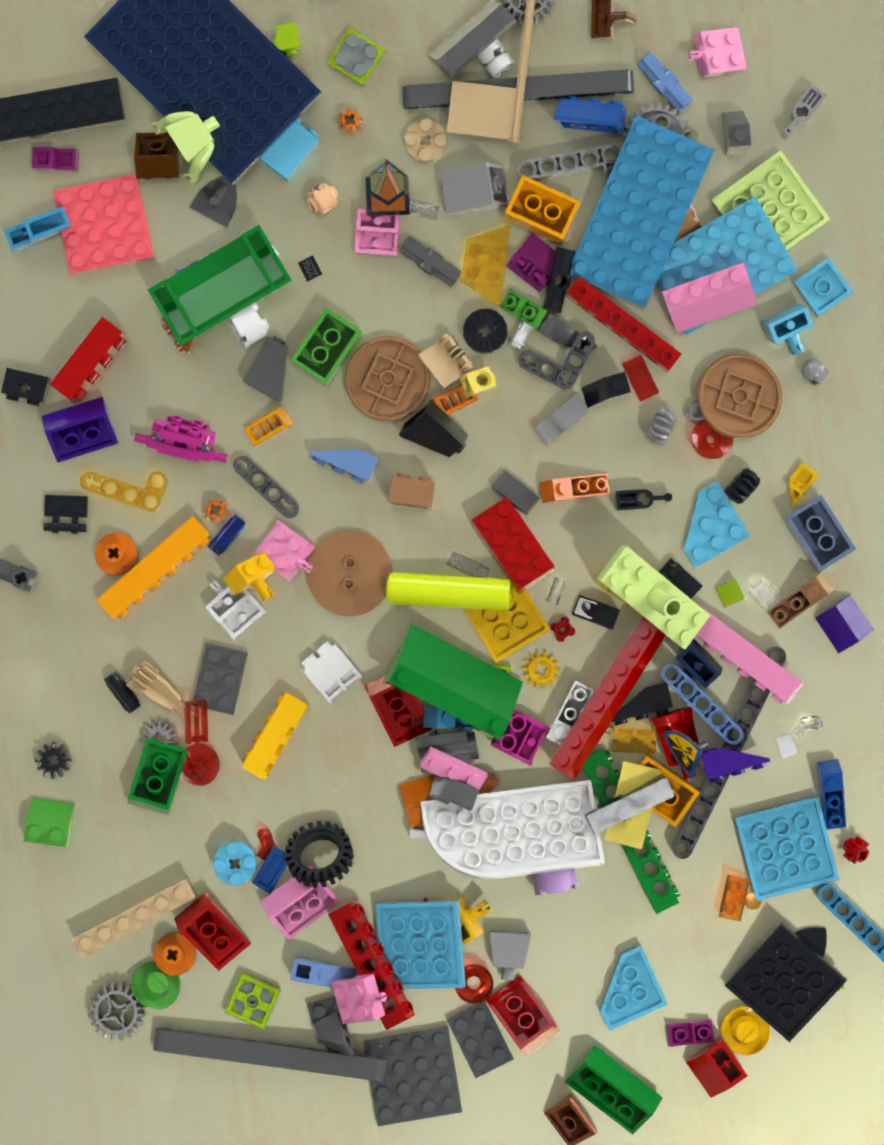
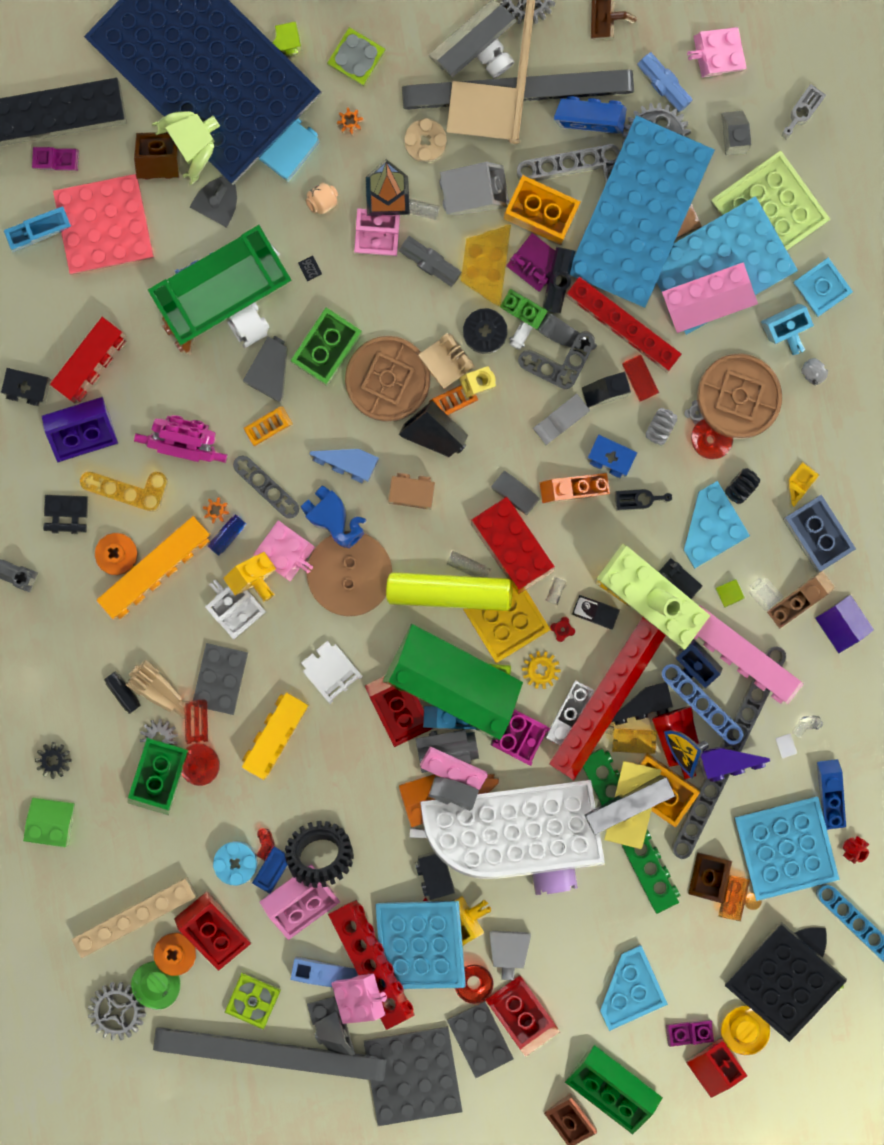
none -> blue hips [301,486,367,548]
none -> black brick [415,852,455,900]
none -> blue brick [587,435,637,478]
none -> reddish brown slope [688,852,732,903]

